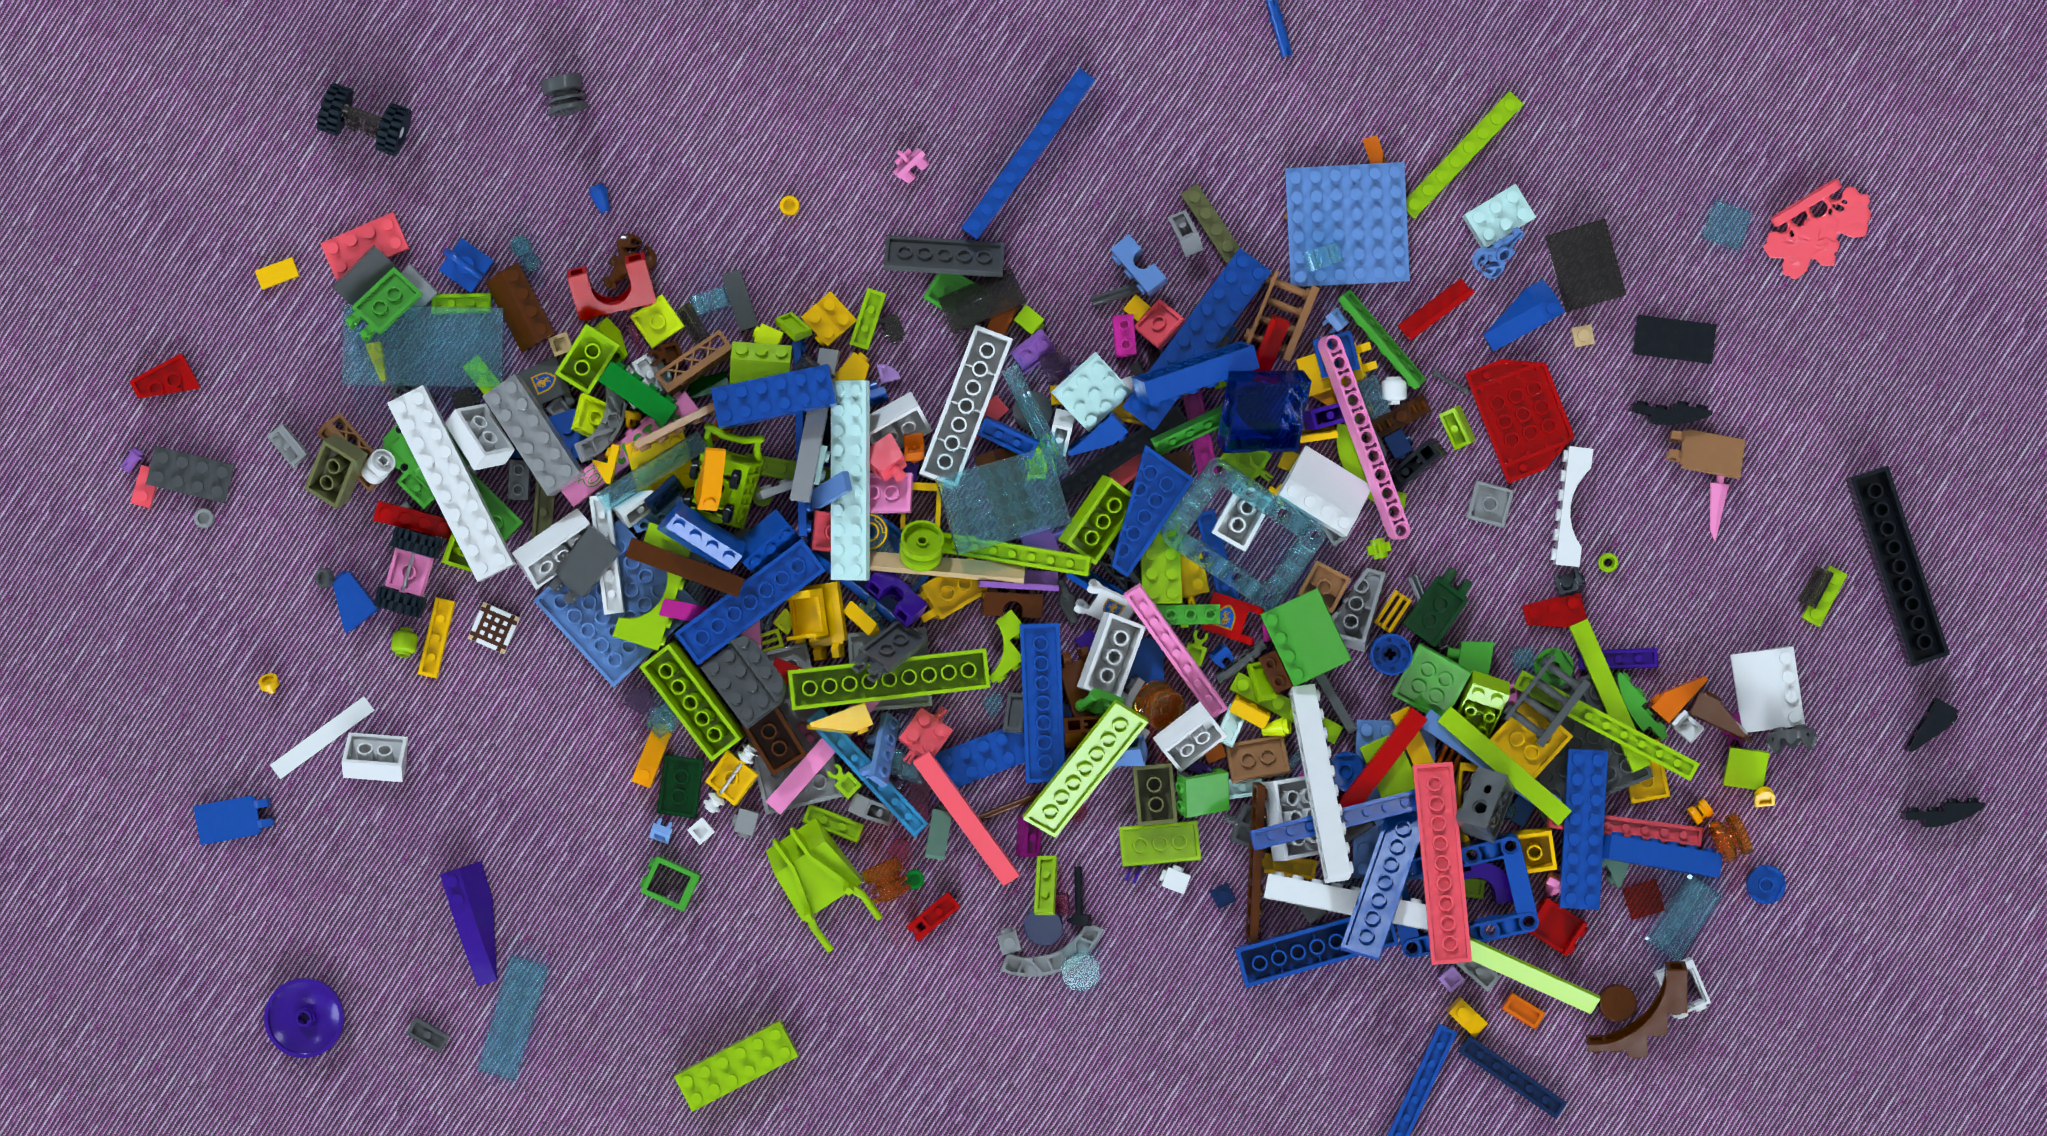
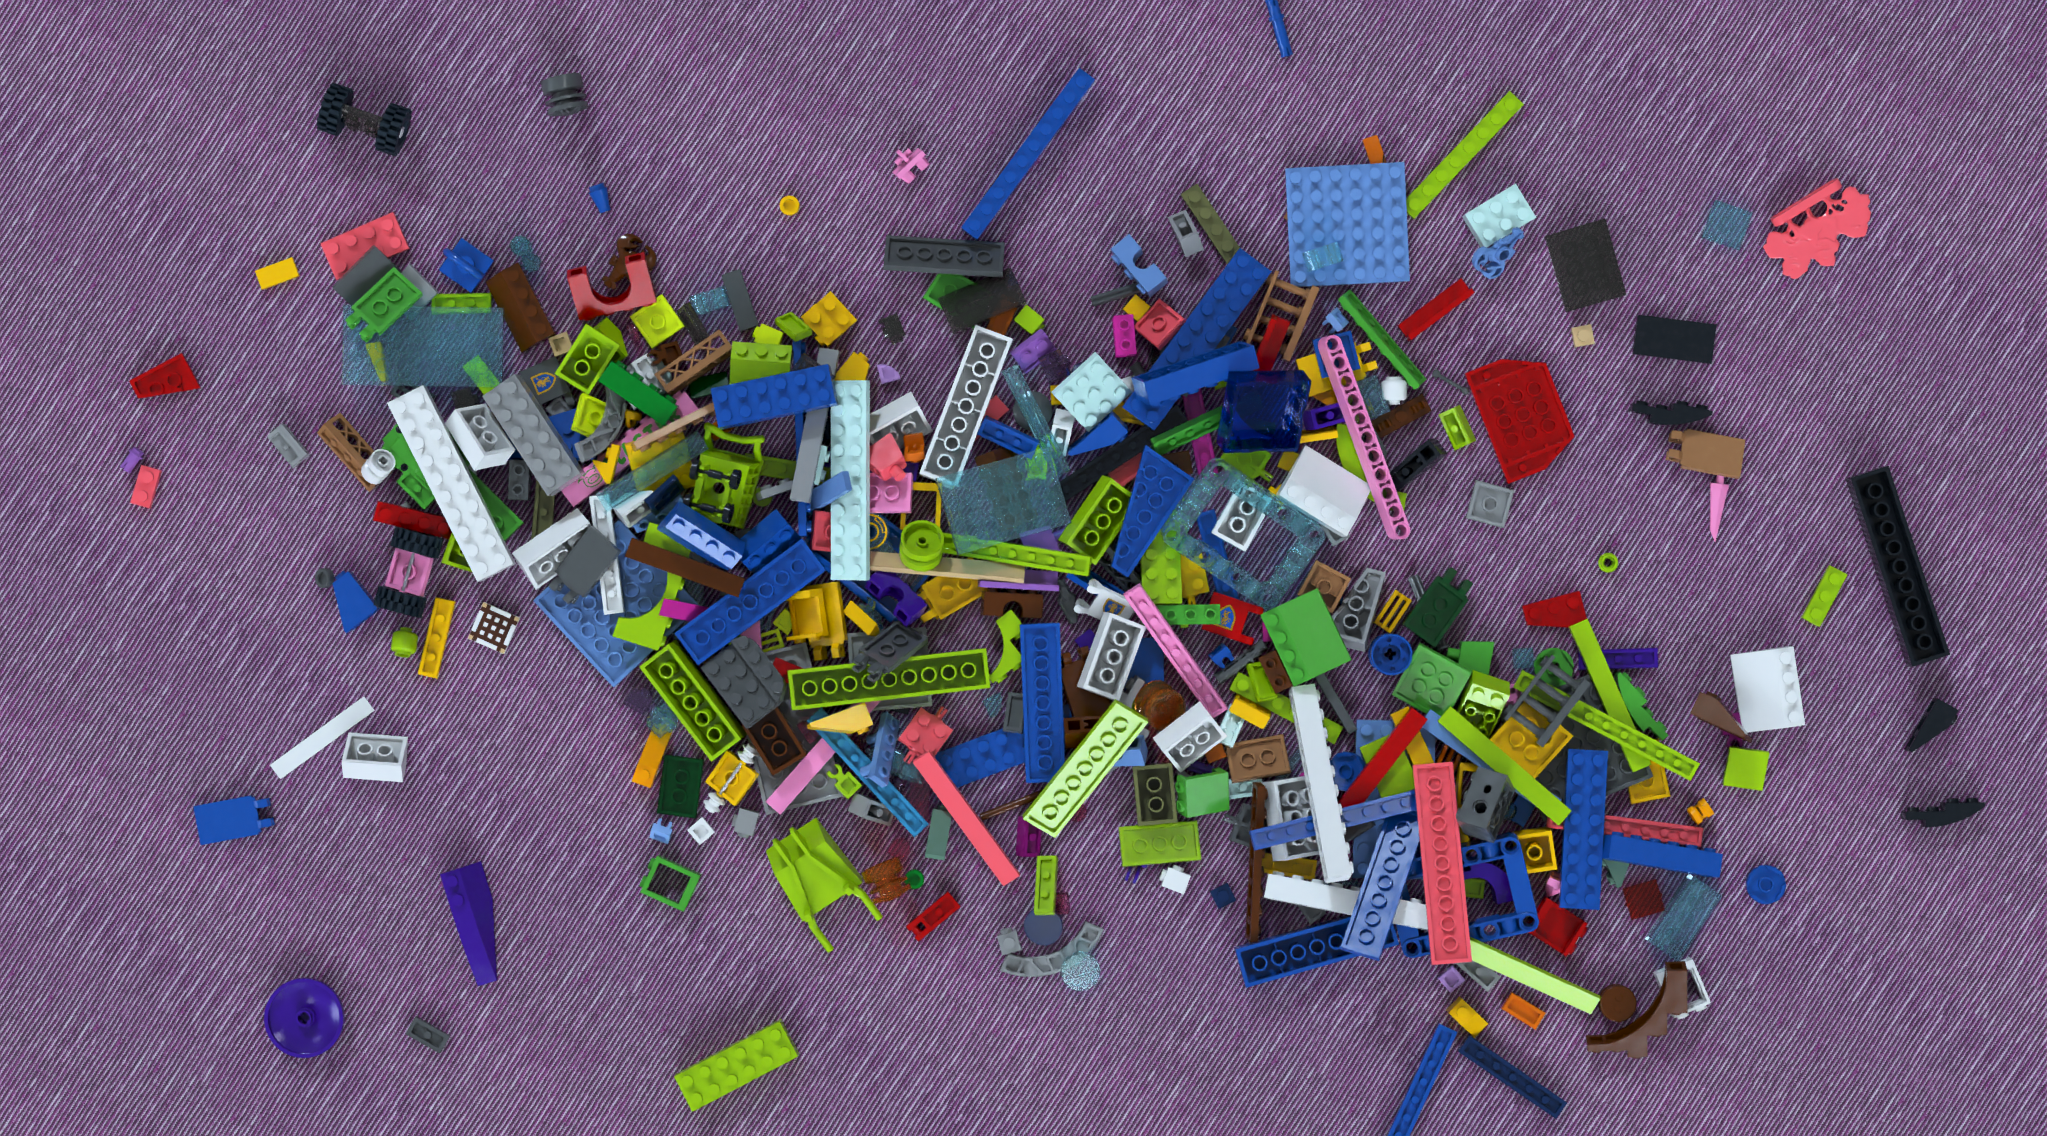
dark grey plate [146,446,234,503] -> none
light grey tile [194,508,215,528] -> none
yellow tile [258,673,280,694] -> none
olive brick [304,433,368,509] -> none
clear light blue plate [477,955,550,1081] -> none
light orange slope [695,447,726,511] -> none
lime tile [802,804,865,843] -> none
lime plate [849,288,887,351] -> none
blue tile [870,381,889,407] -> none
black piece [1067,866,1092,926] -> none
bright green plate [1075,688,1124,716] -> none
lime plate [1186,630,1208,667] -> none
neon yellow cone [1261,717,1292,736] -> none
lime gear [1366,537,1392,560] -> none
dark blue brick [1382,429,1413,461] -> none
blue wedge [1483,279,1565,352] -> none
white arch [1550,446,1593,567] -> none
black bracket [1554,567,1585,598] -> none
orange slope [1648,676,1708,723] -> none
white bracket [1672,710,1704,743] -> none
clear orange wheel [1709,813,1753,863] -> none
yellow tile [1754,786,1775,807] -> none
dark grey plate [1766,724,1818,754] -> none
clear smoke tile [1798,566,1834,609] -> none

